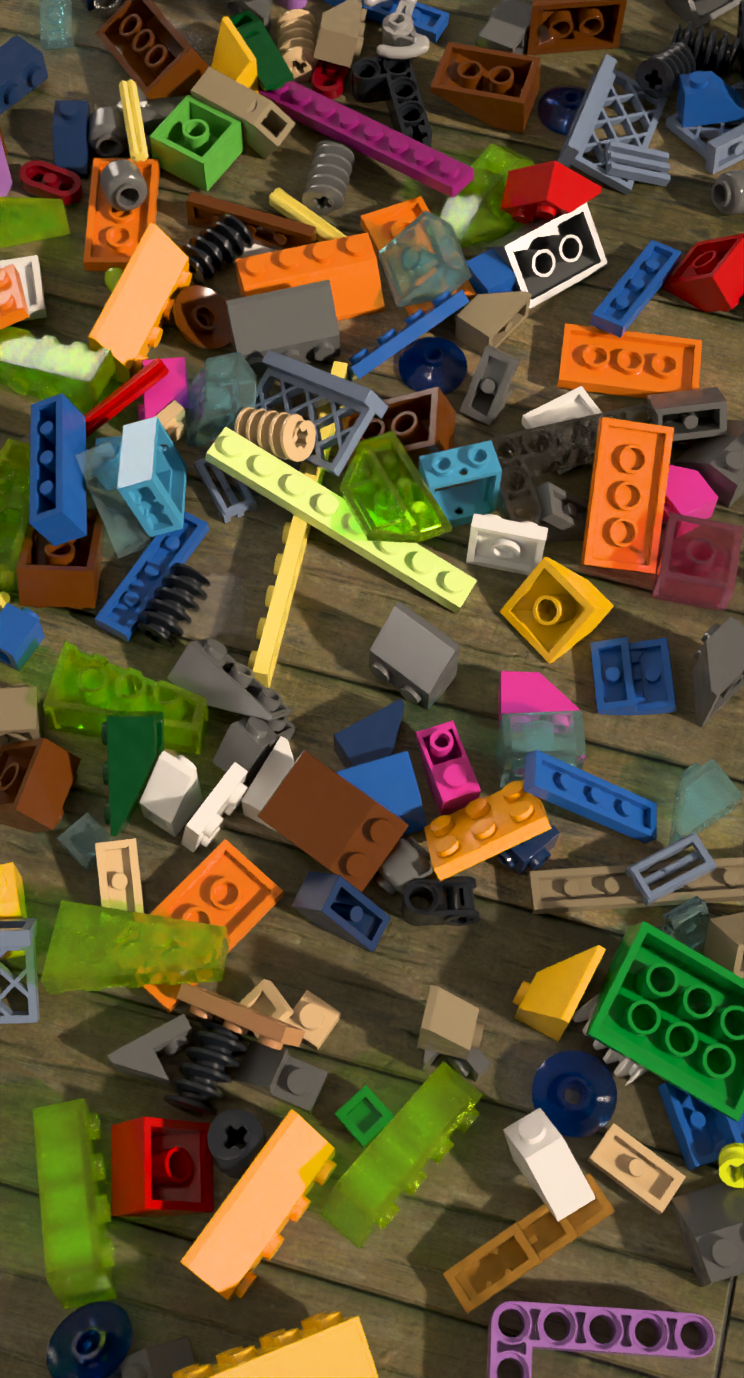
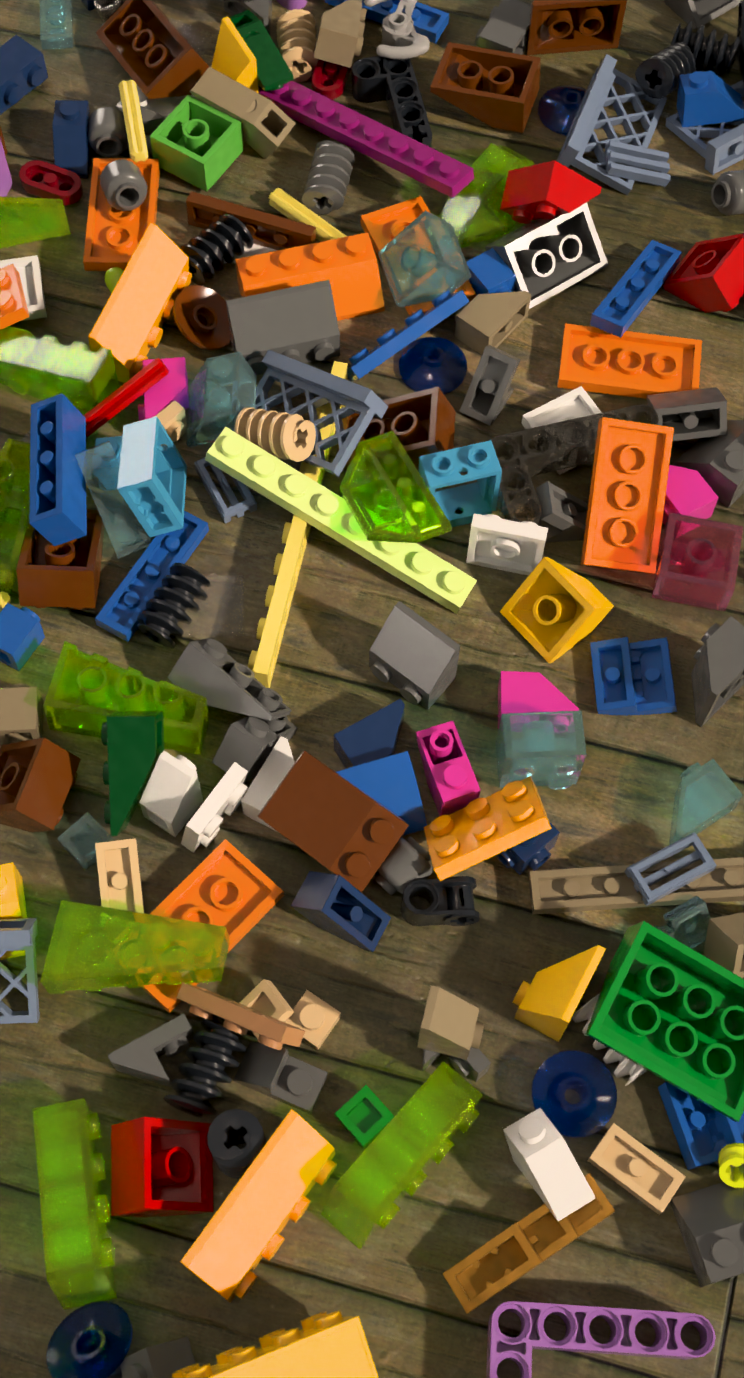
blue plate [524,749,657,844] -> none

